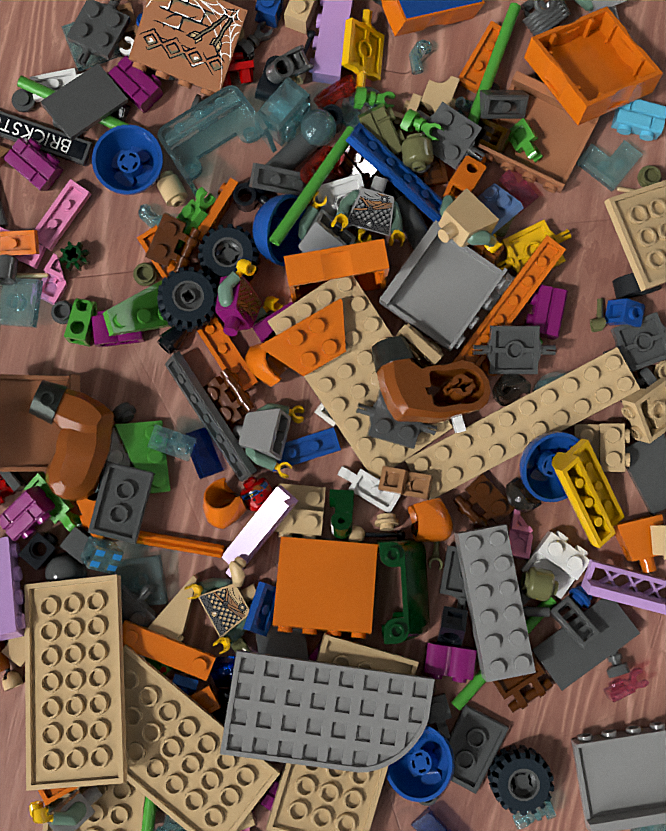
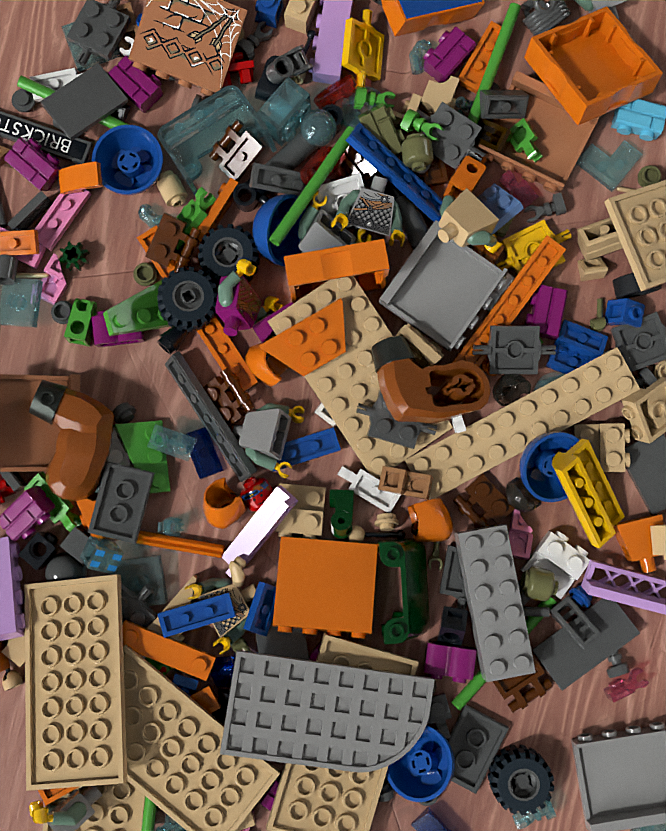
none -> dark grey tile [8,191,53,231]
none -> orange slope [58,161,102,195]
none -> blue plate [157,592,236,638]
none -> clear light blue piece [158,517,184,536]
none -> plate [209,119,266,182]
none -> dark grey plate [378,779,395,802]
none -> magenta brick [423,27,476,83]
none -> dark grey piece [524,192,566,223]
none -> blue slope [546,319,608,374]
none -> tan brick [577,217,623,261]
none -> tan slope [578,257,608,281]

